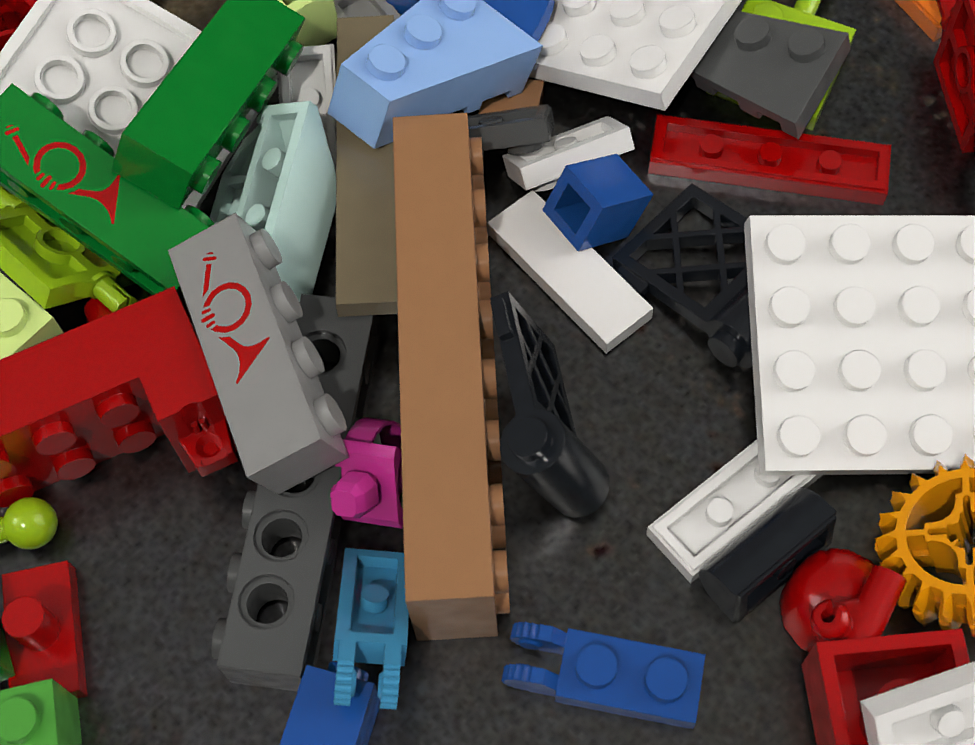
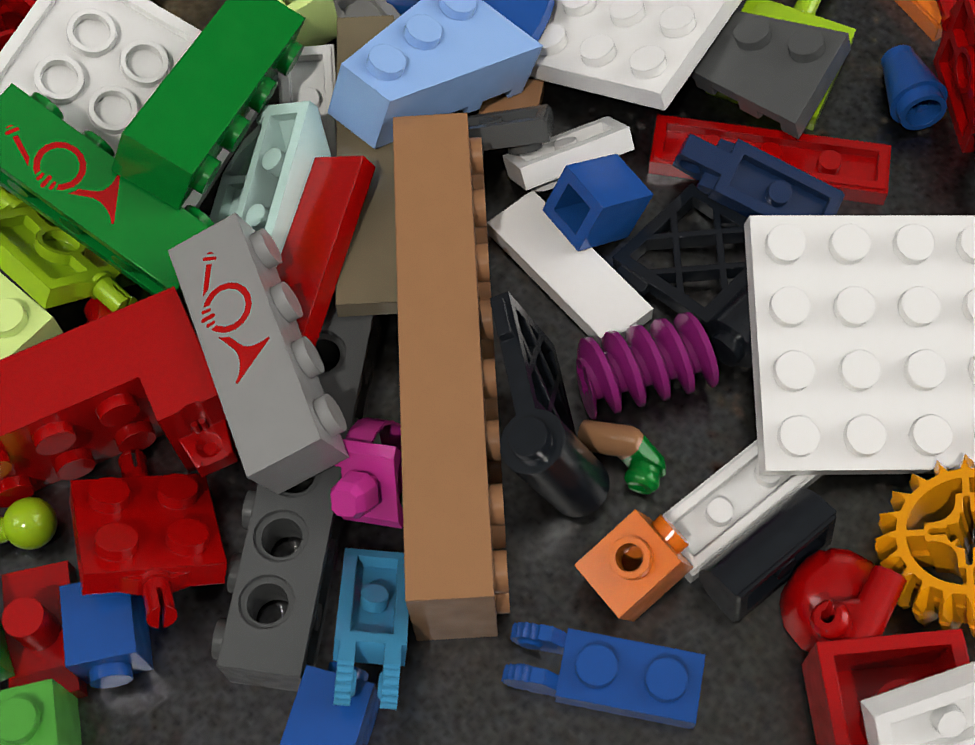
none -> blue brick [59,582,154,688]
none -> red plate [69,449,227,628]
none -> red tile [276,156,376,347]
none -> orange brick [574,509,694,622]
none -> magenta piece [576,312,719,420]
none -> arm [577,419,666,494]
none -> dark blue hinge [672,133,845,218]
none -> blue cone [881,45,948,130]

